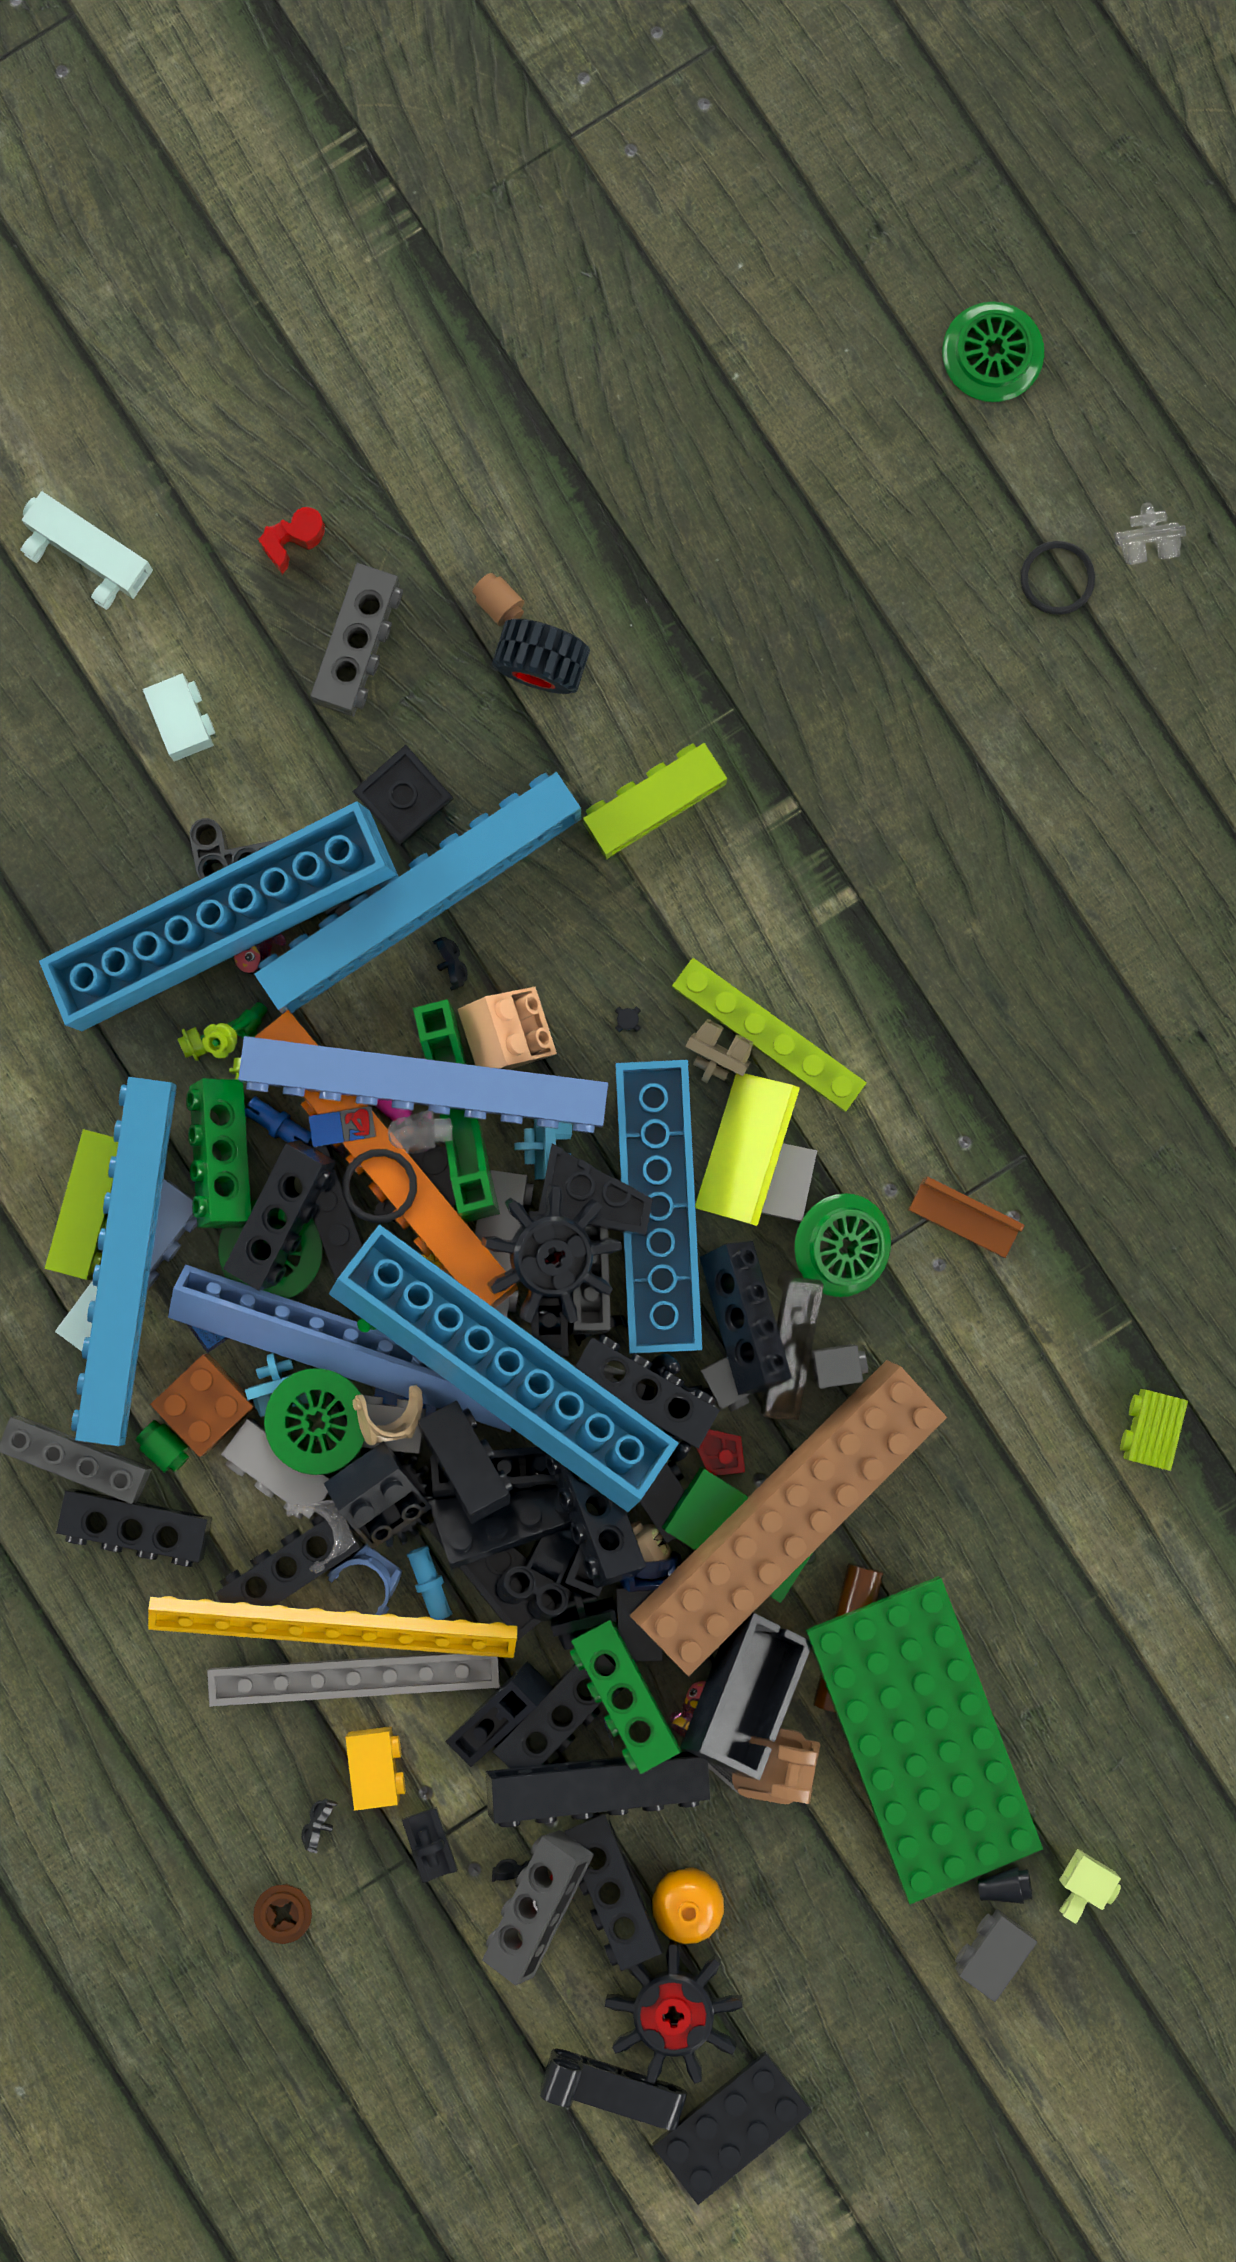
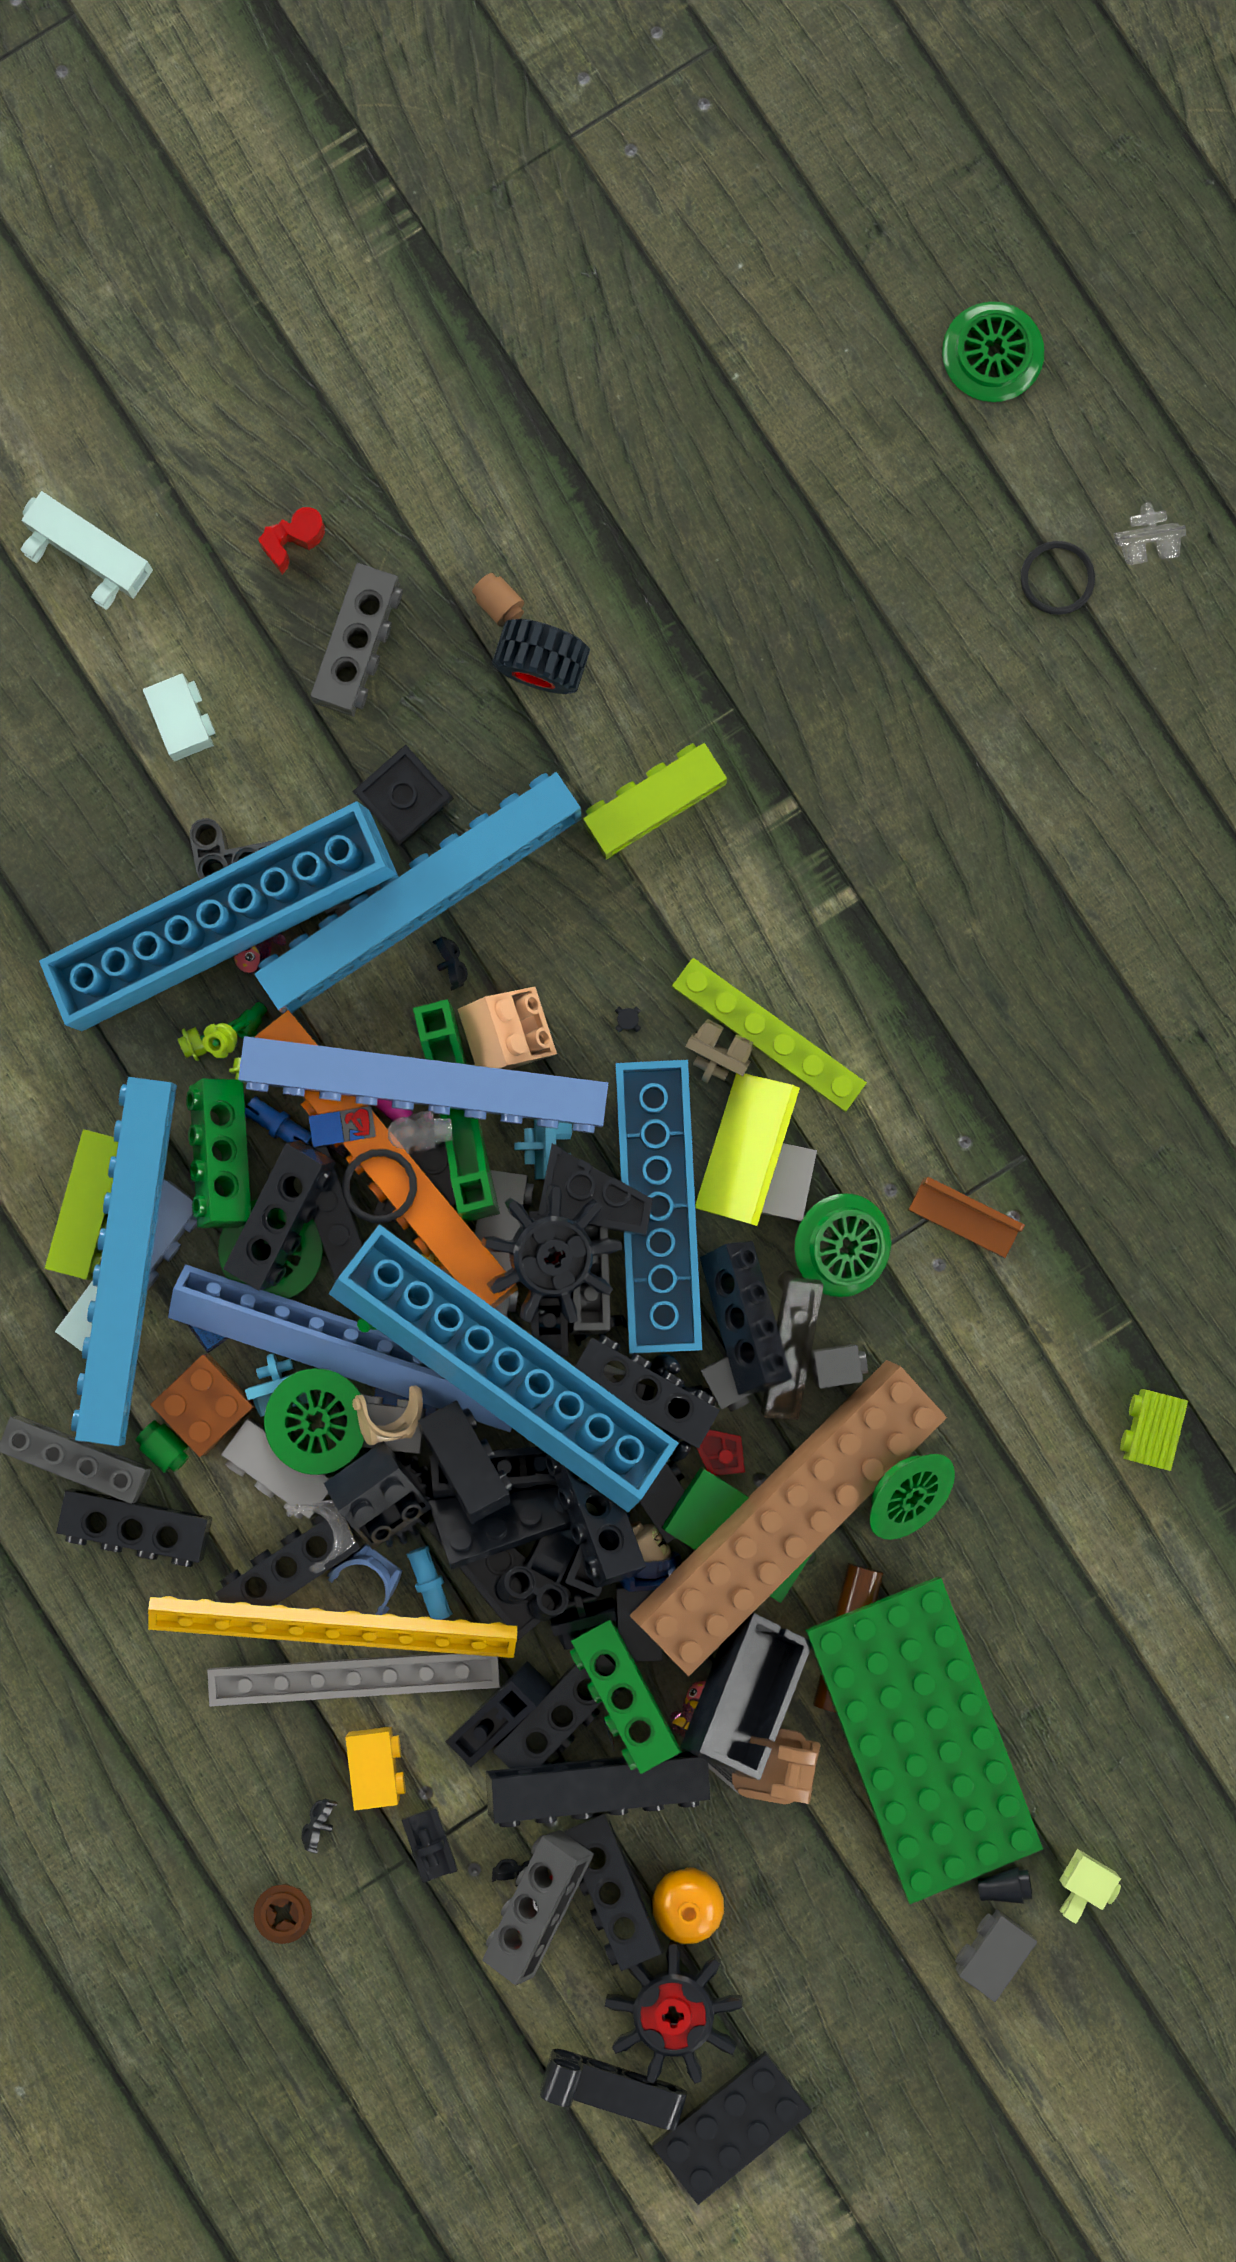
none -> green piece [870,1454,955,1540]

